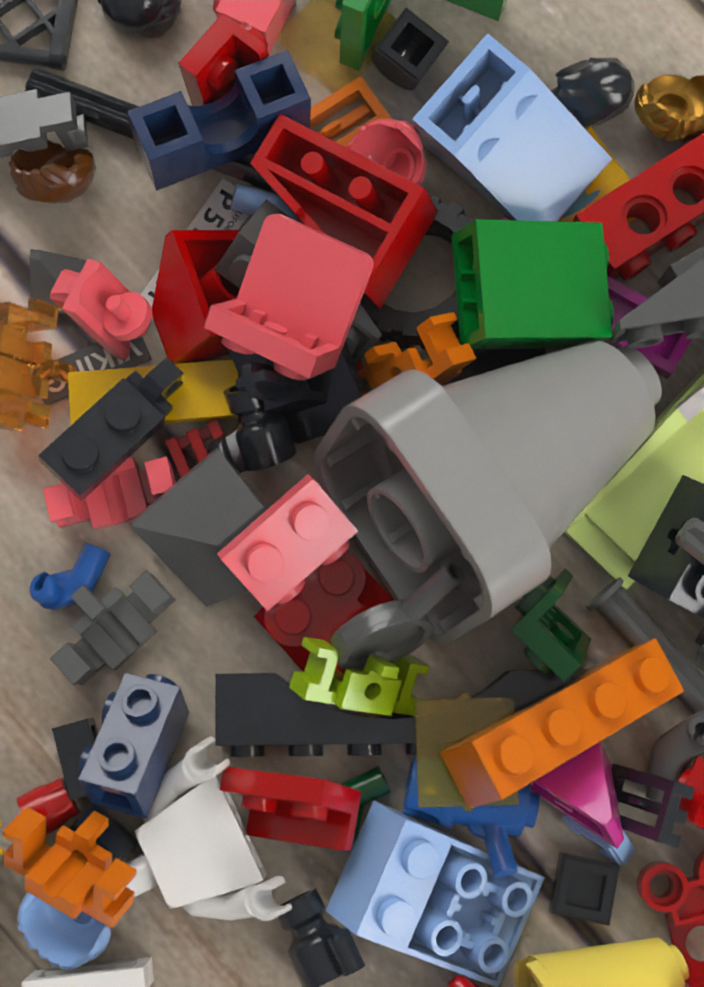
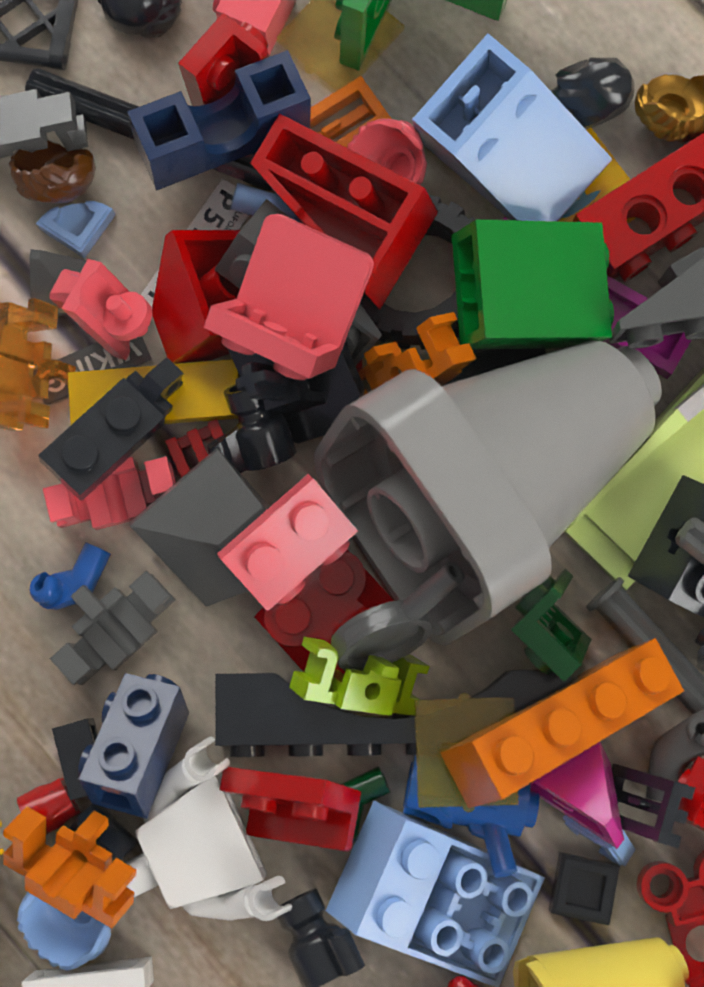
black brick [372,8,449,90] -> none
none -> light blue tile [36,201,115,259]

